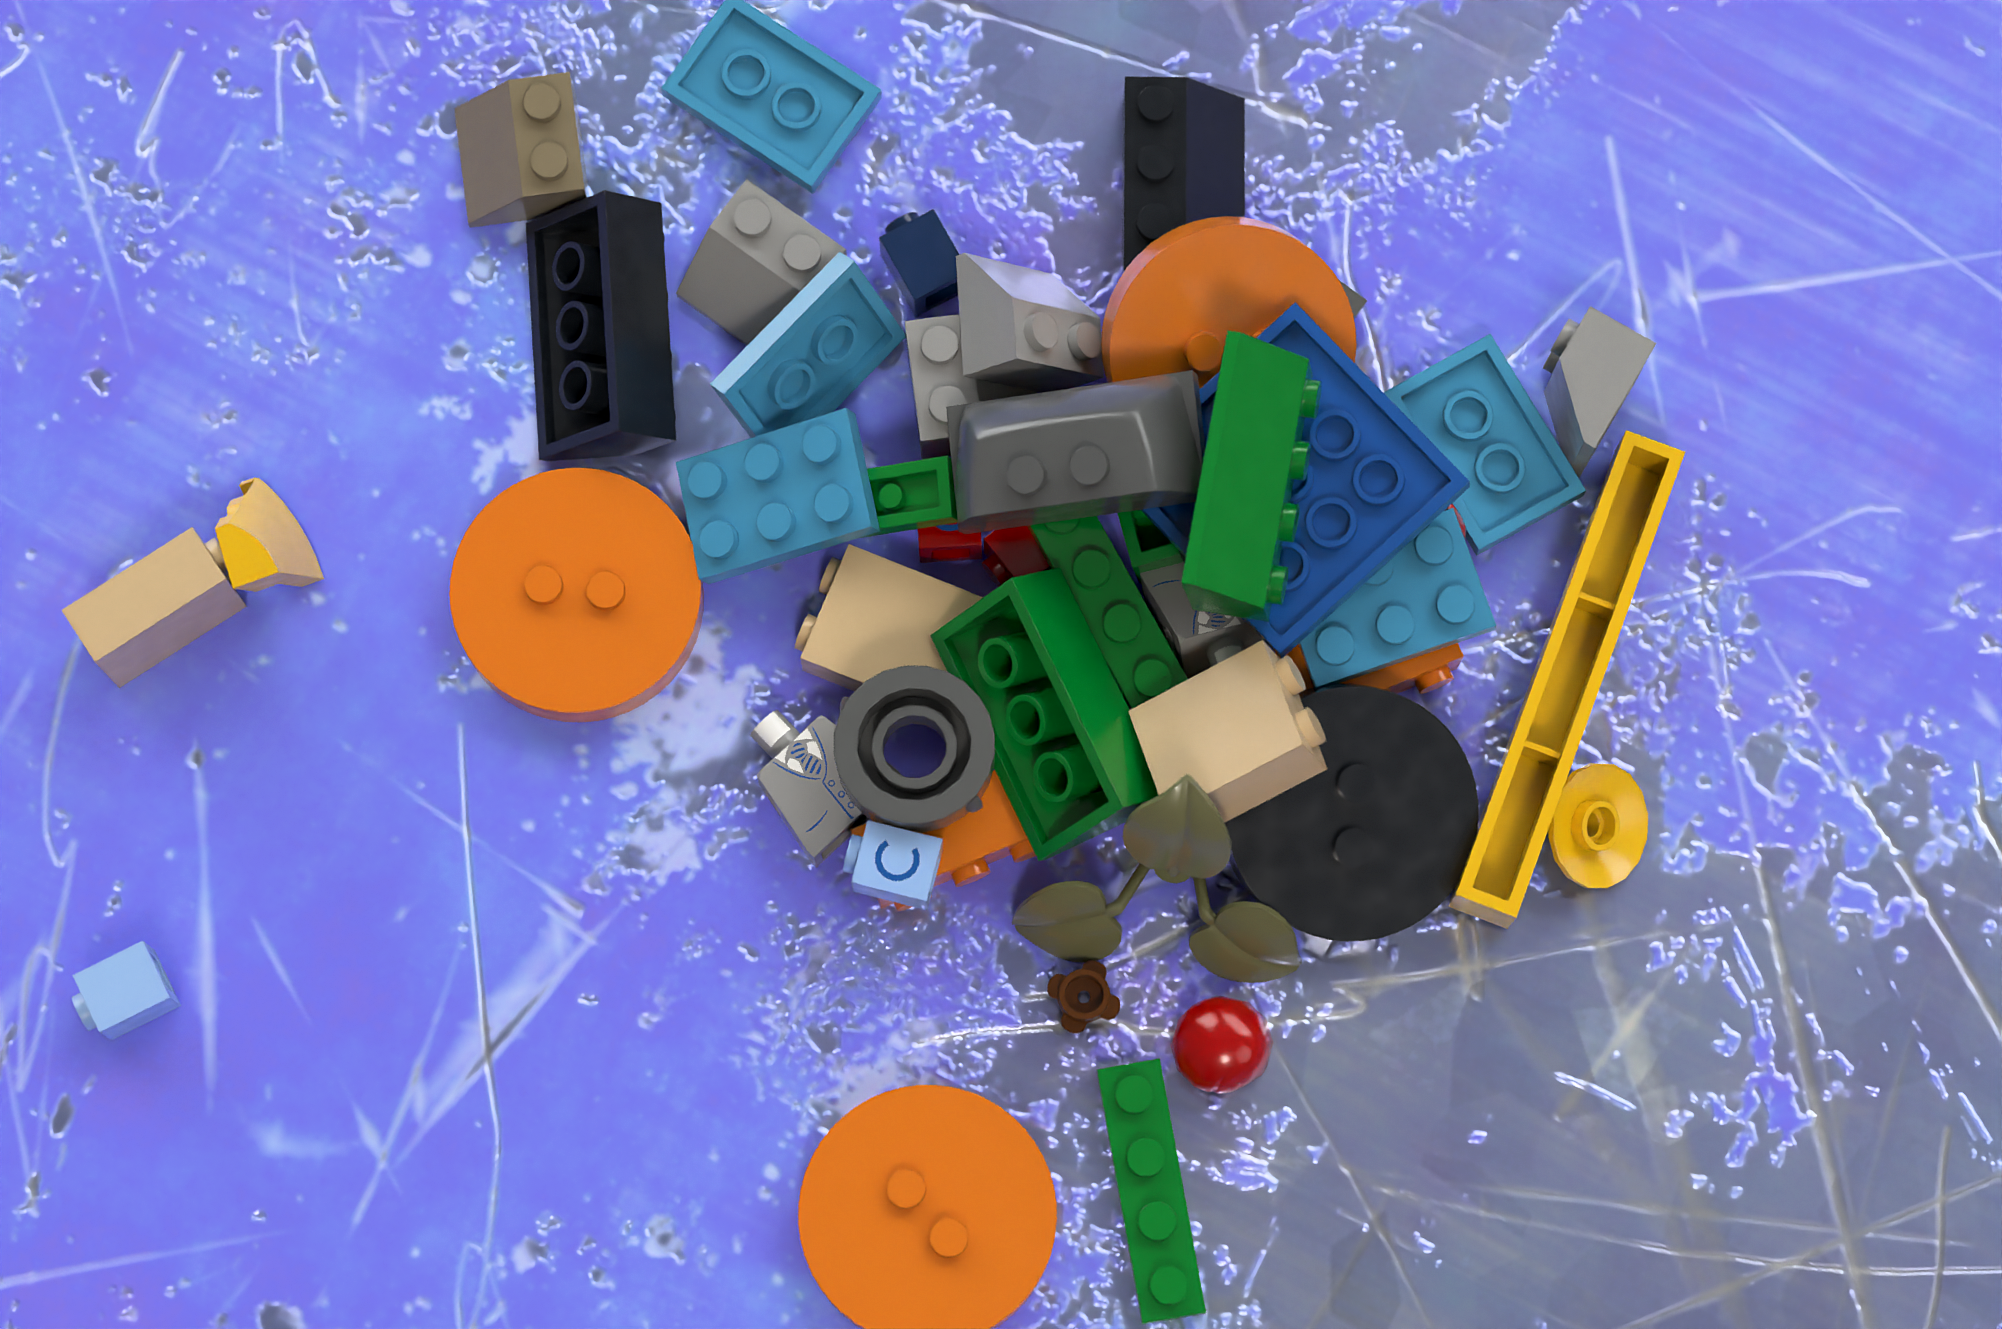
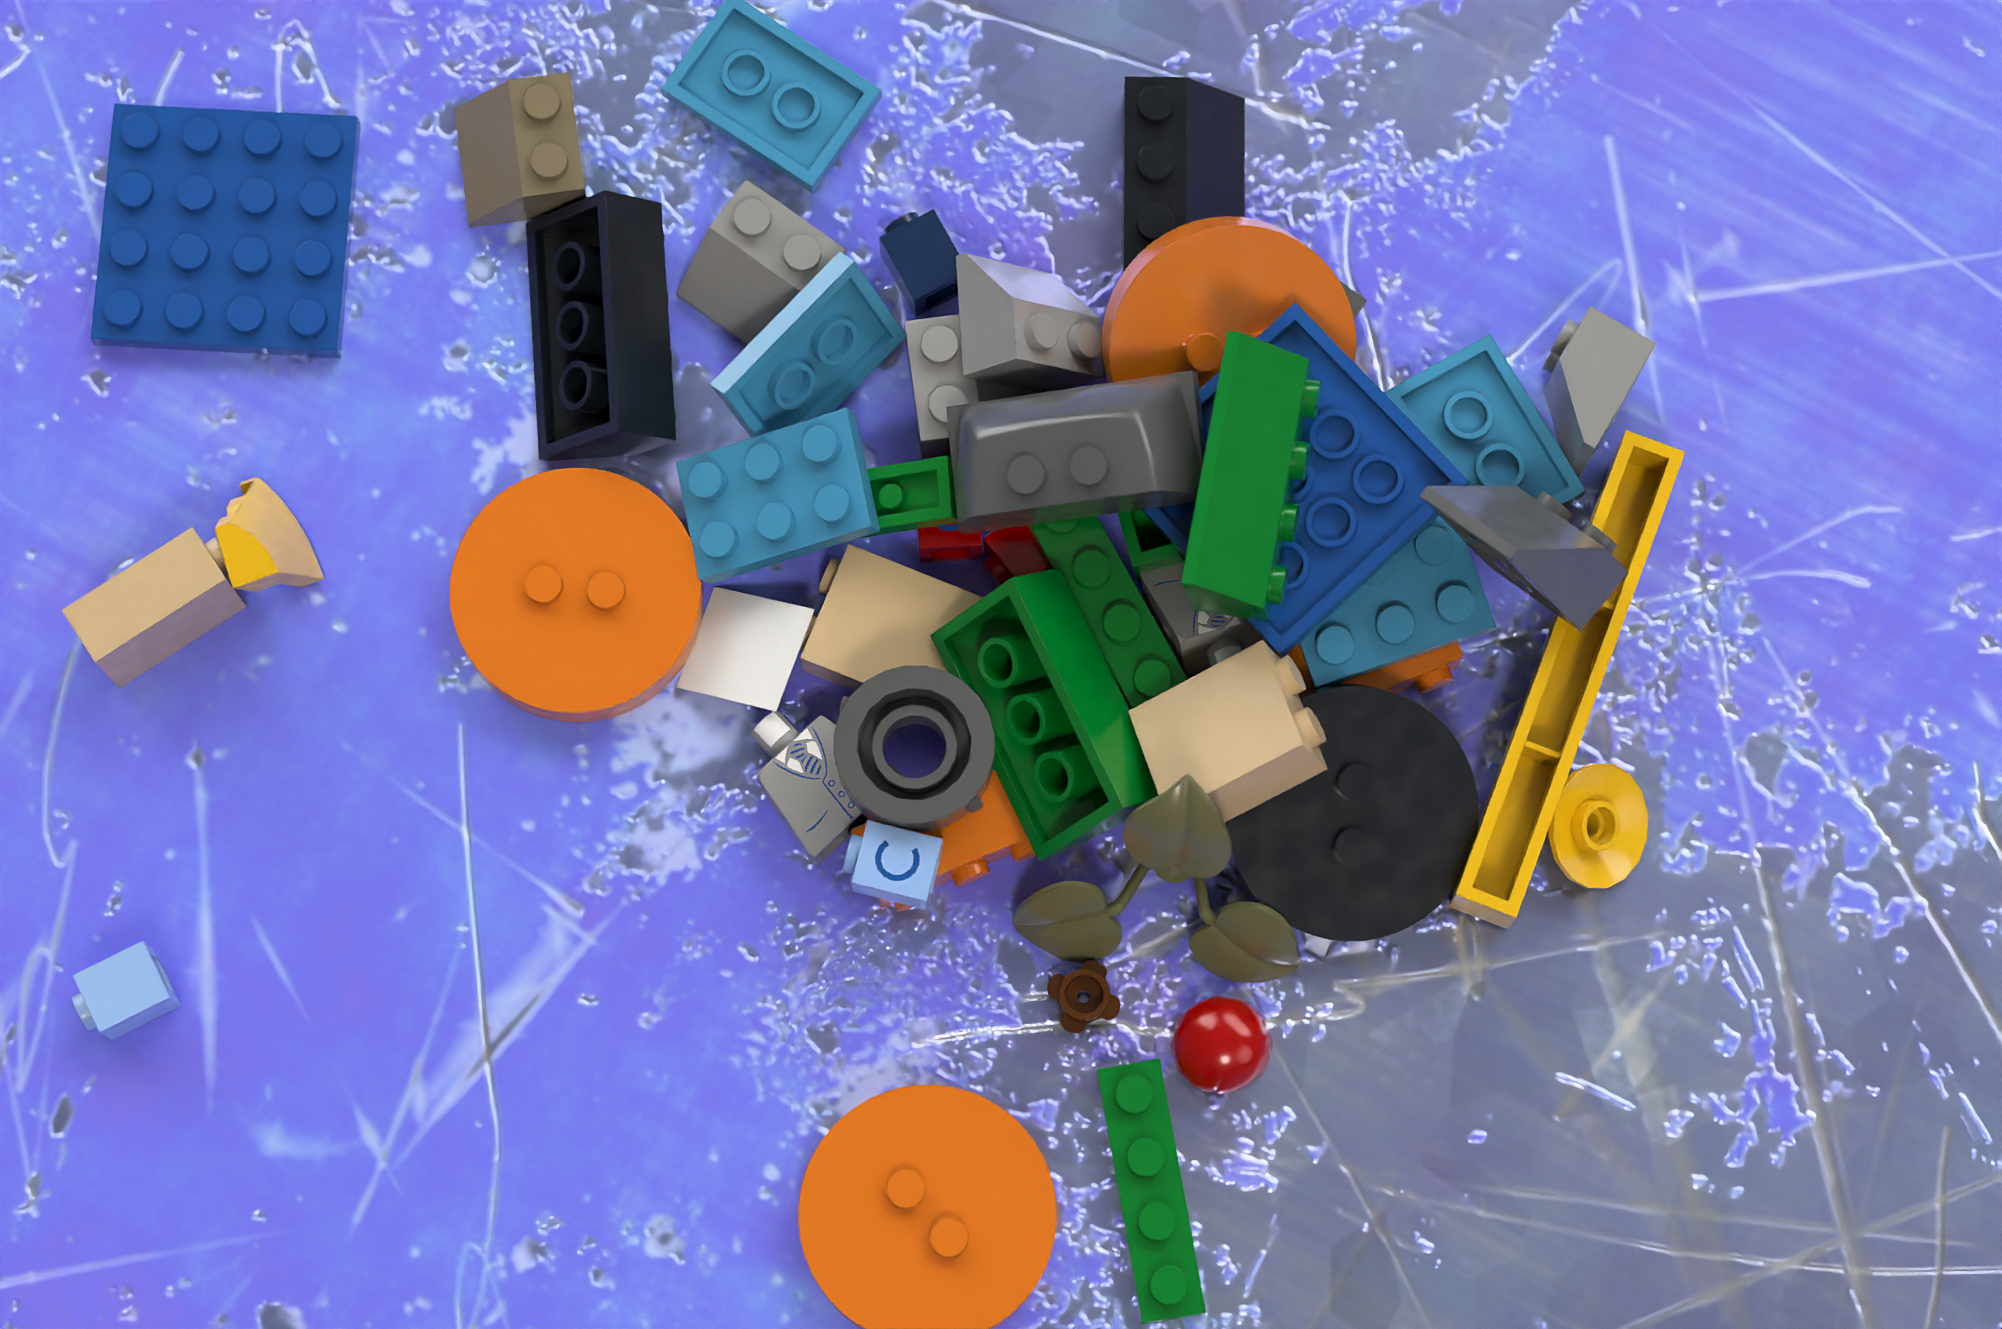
none -> blue plate [90,103,361,358]
none -> white sticker [676,586,815,712]
none -> dark grey slope [1420,485,1628,632]

